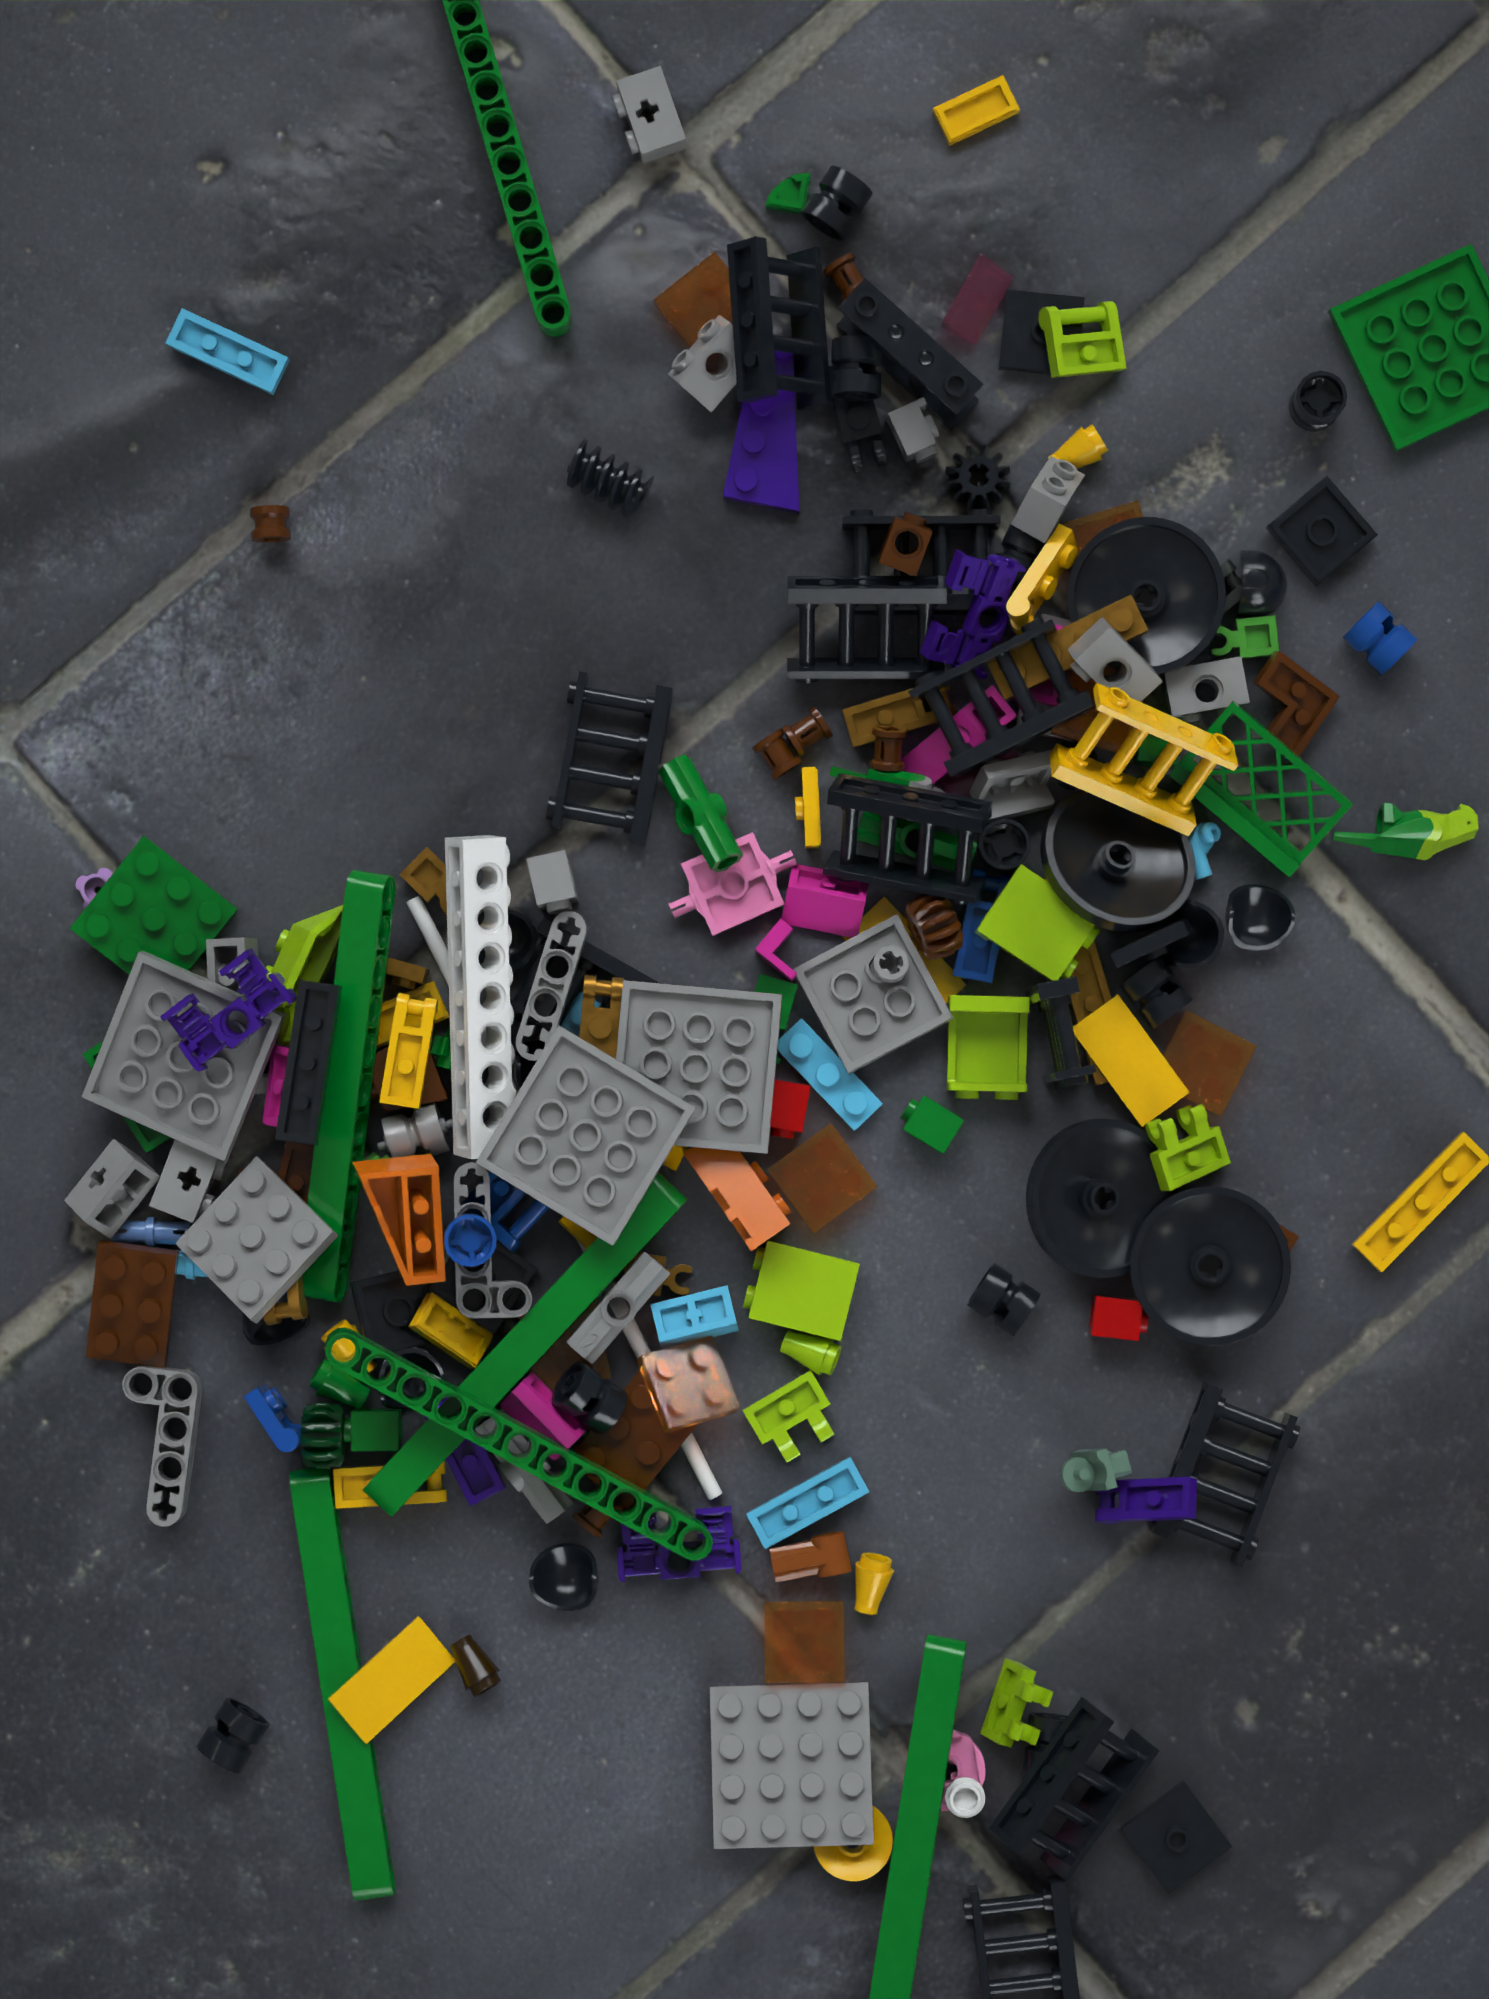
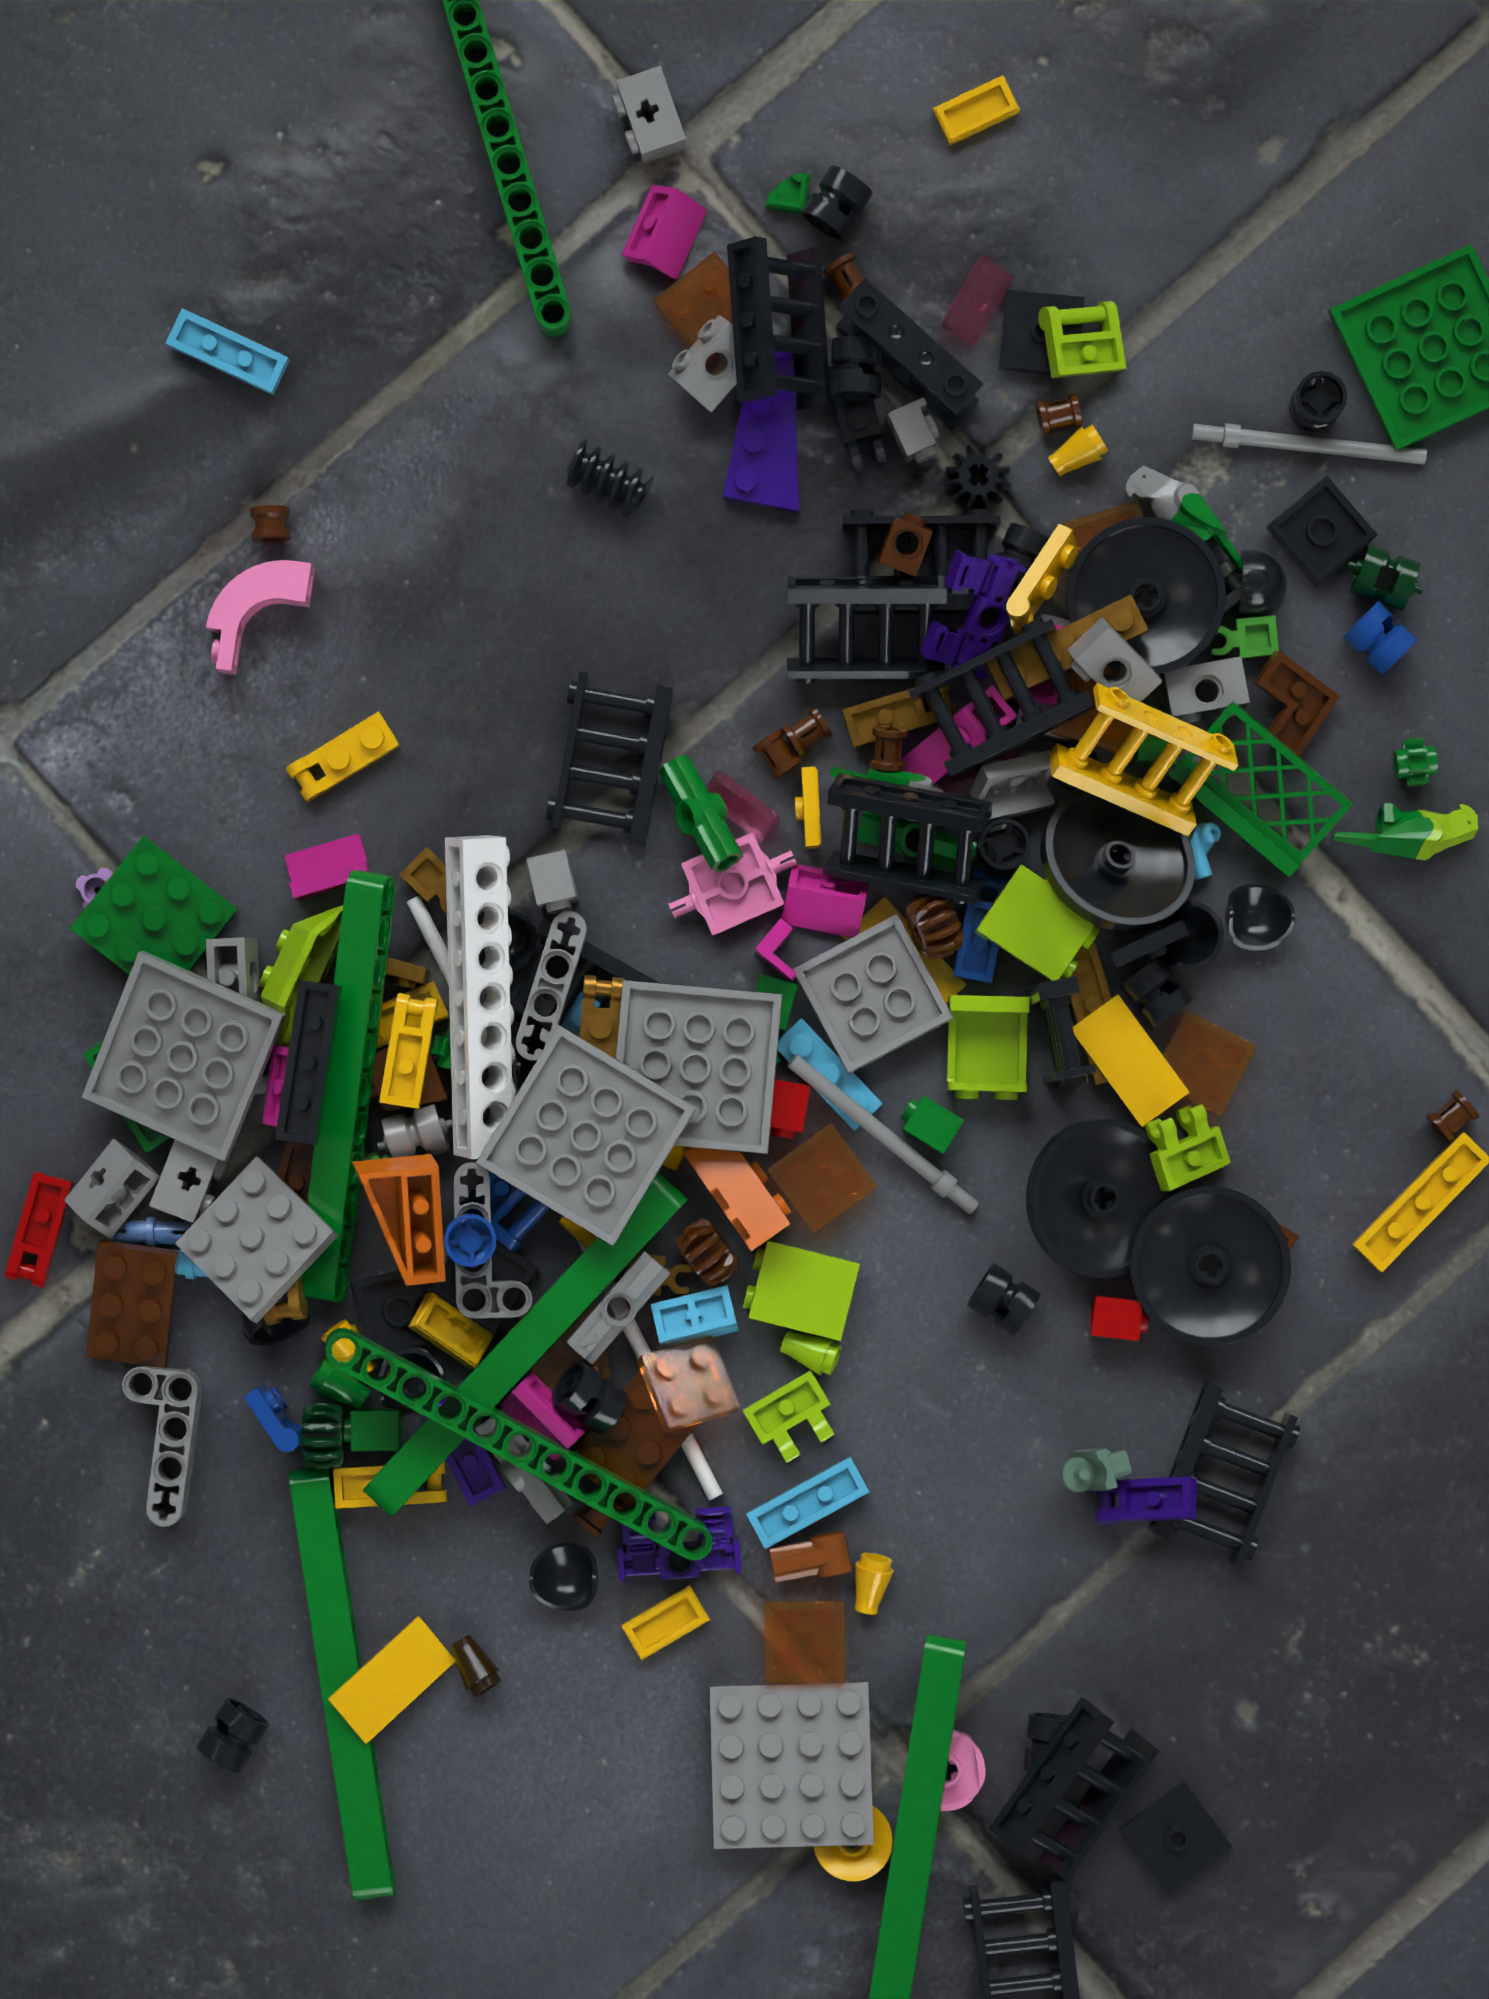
dark purple piece [160,948,297,1072] -> none
light grey bush [873,945,909,983] -> none
white plate [945,1777,985,1818] -> none
lime plate [980,1658,1053,1748] -> none
light grey brick [1011,456,1085,543] -> none
none -> red plate [5,1172,75,1289]
none -> bright pink arch [206,560,316,676]
none -> dark pink panel [285,834,371,901]
none -> yellow plate [286,711,400,802]
none -> dark pink panel [621,184,707,279]
none -> yellow tile [622,1585,710,1660]
none -> reddish brown gear [676,1218,739,1287]
none -> clear pink slope [707,770,780,843]
none -> light grey bar [787,1054,979,1214]
none -> reddish brown bush [1036,393,1082,435]
none -> animal [1123,465,1243,573]
none -> light grey bar [1191,423,1427,465]
none -> dark green wheel [1347,544,1424,611]
none -> green gear [1393,737,1438,787]
none -> reddish brown bush [1426,1090,1479,1142]

